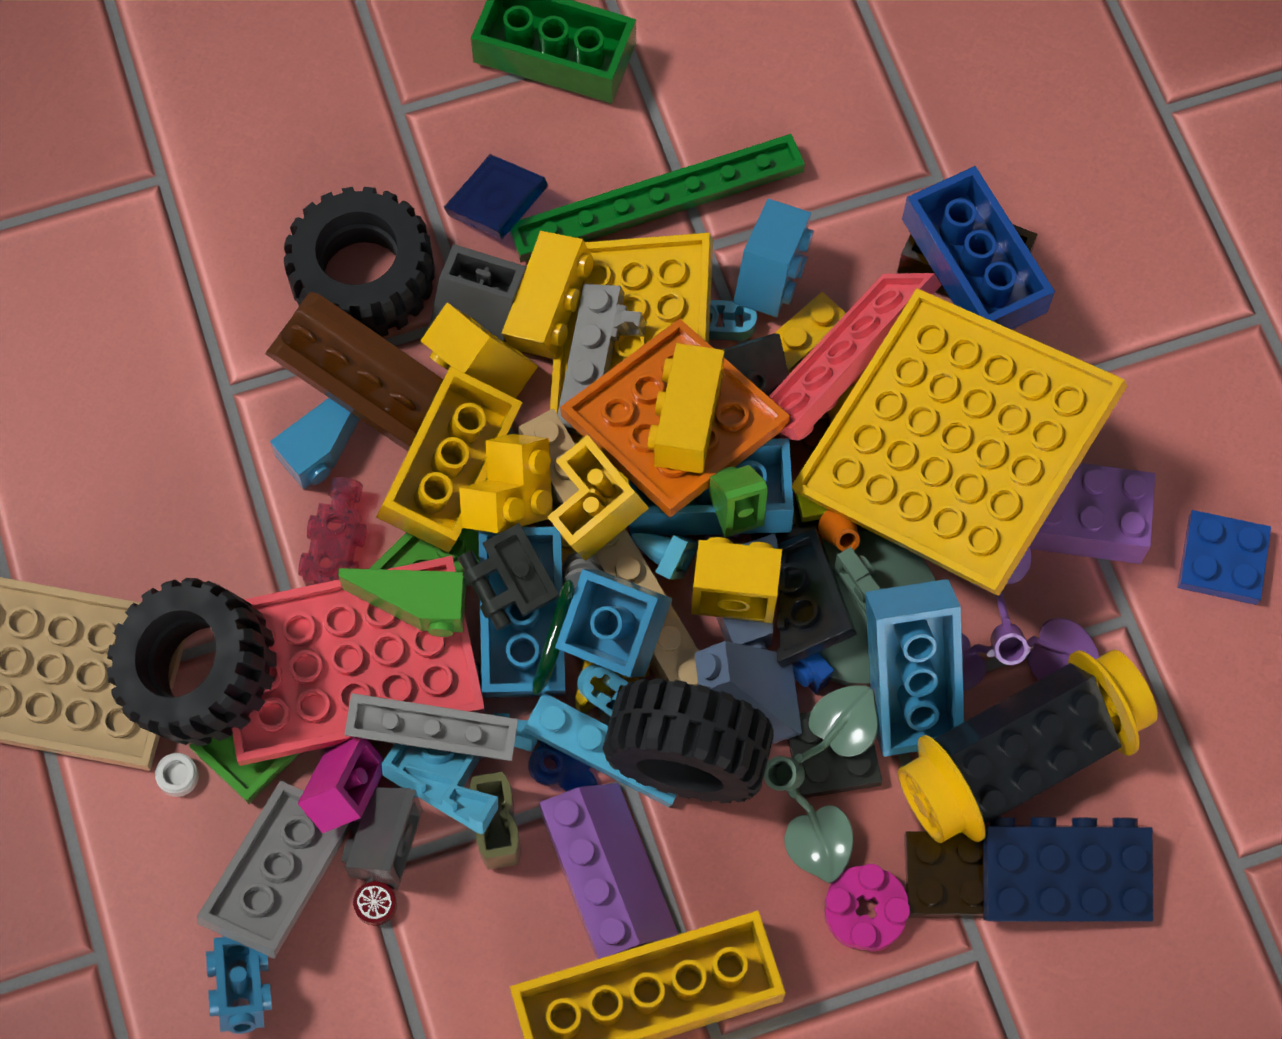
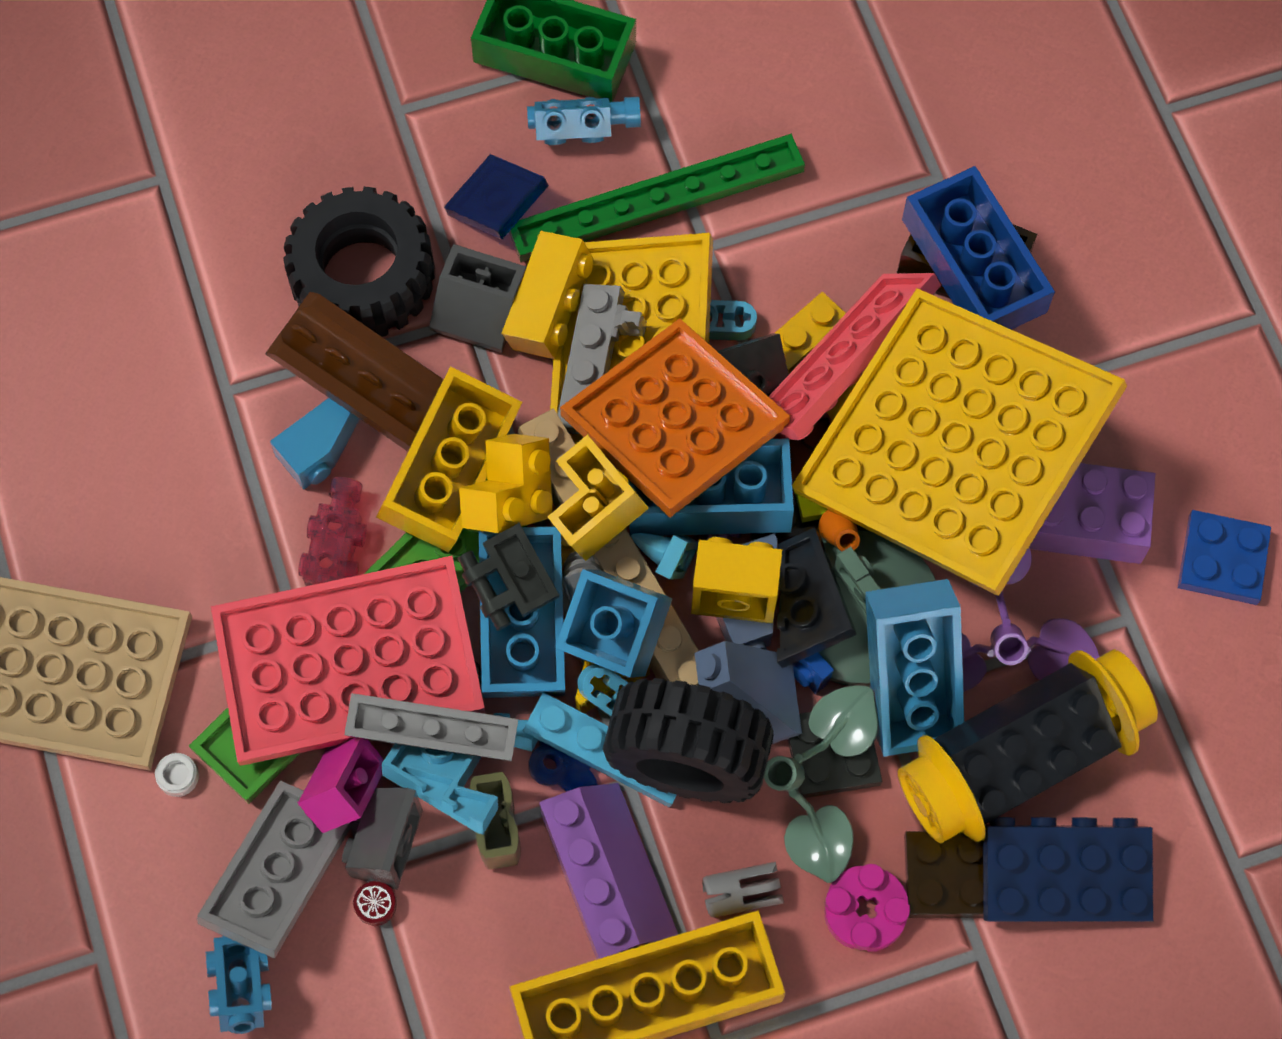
black tyre [107,578,277,746] -> none
bright green slope [338,568,466,637] -> none
yellow brick [420,302,538,398] -> none
dark green animal [532,579,574,695] -> none
yellow brick [648,343,724,474] -> none
bright green slope [709,465,768,537] -> none
dark azure brick [733,198,814,317] -> none
none -> dark azure brick [527,97,641,145]
none -> light grey arm [702,862,784,918]

